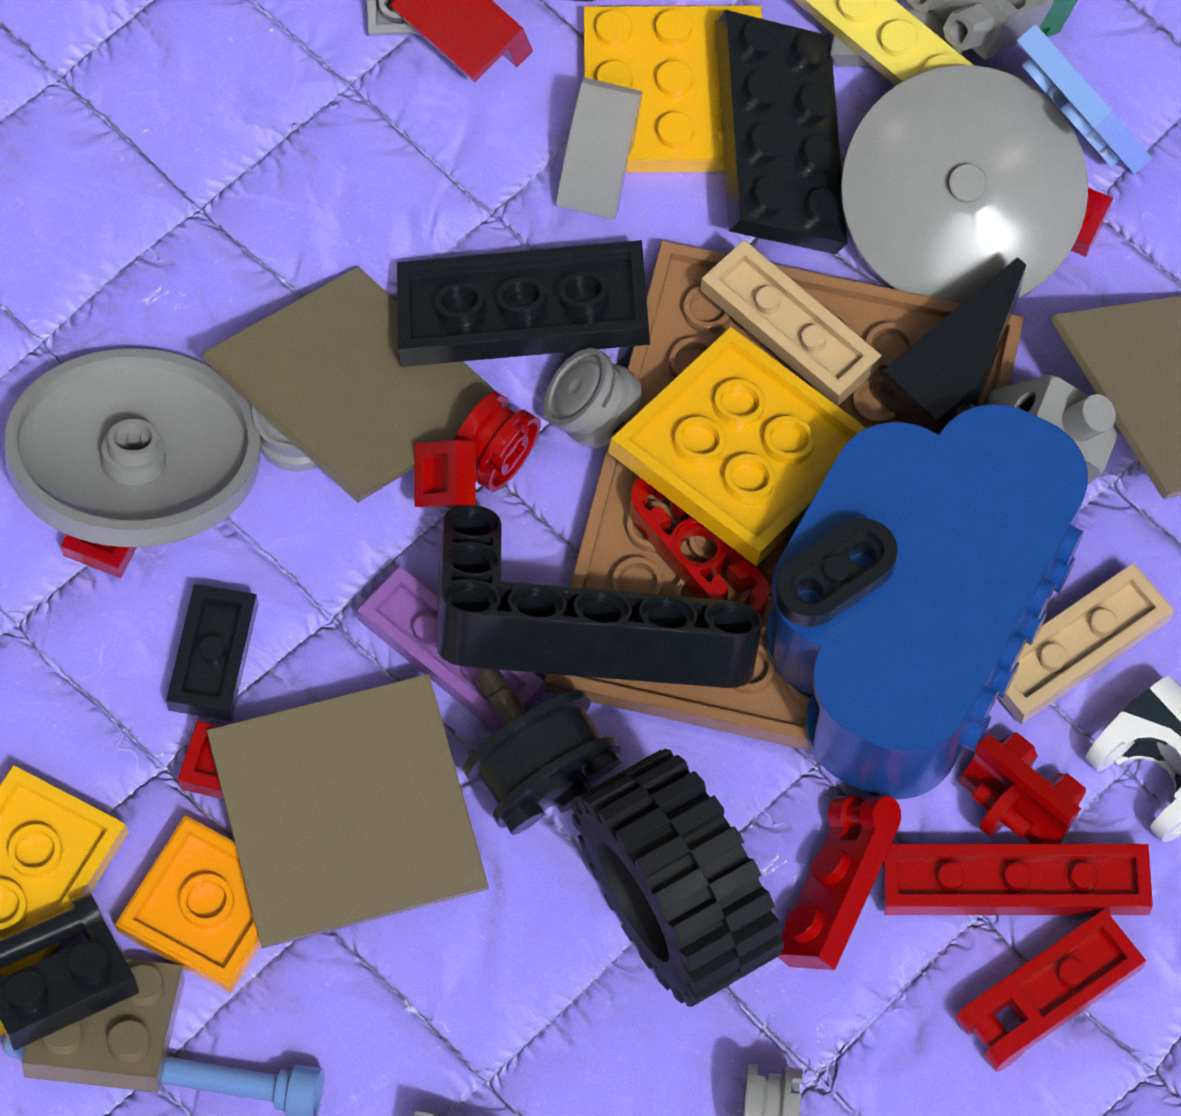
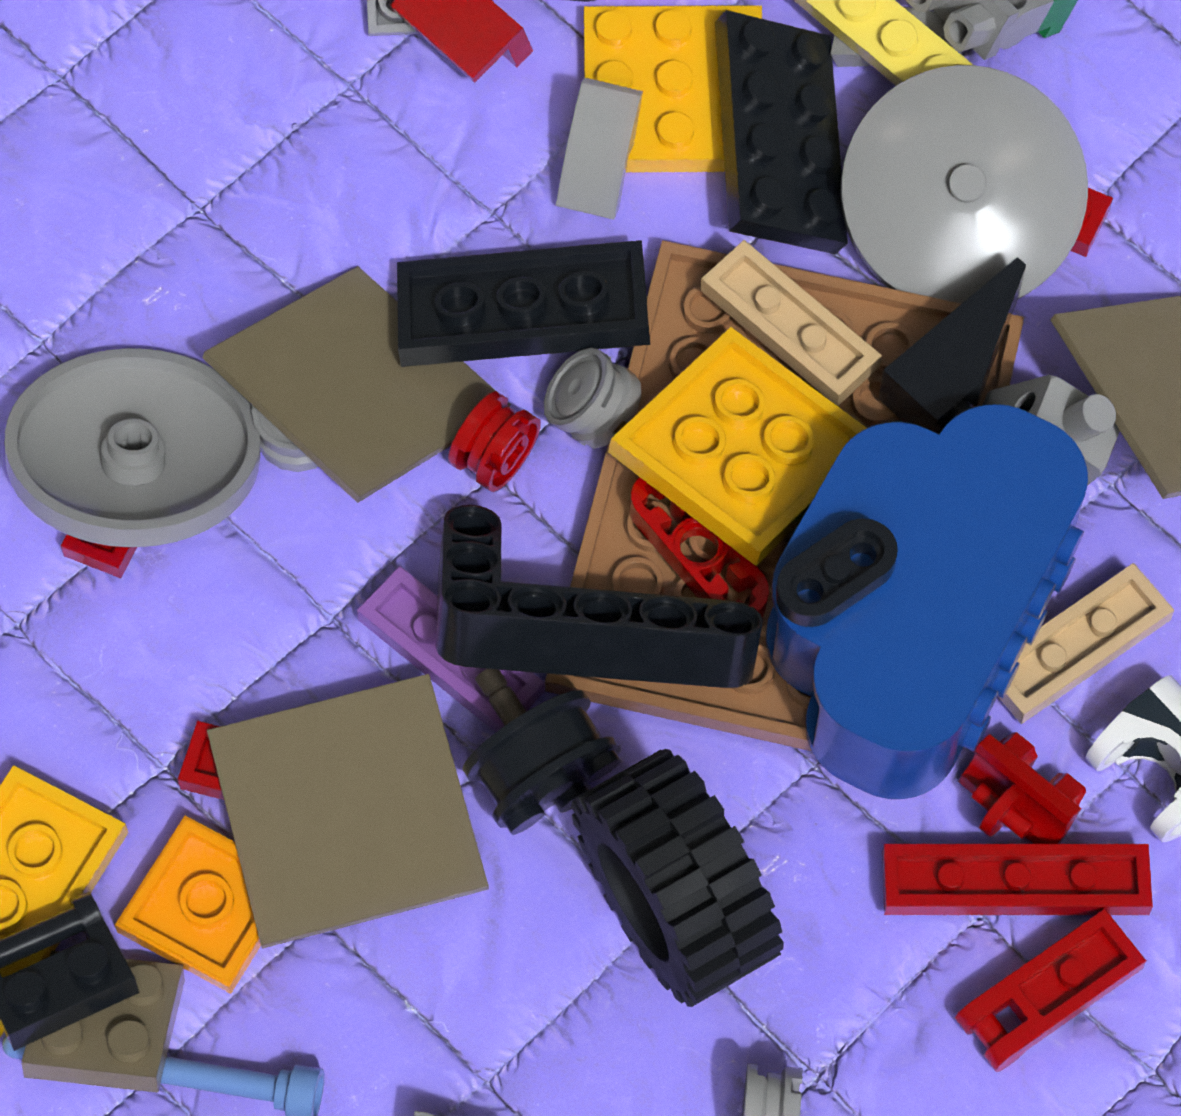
black plate [166,584,259,721] -> none
red plate [414,440,477,508] -> none
red plate [778,795,901,970] -> none
light blue plate [1017,24,1153,174] -> none

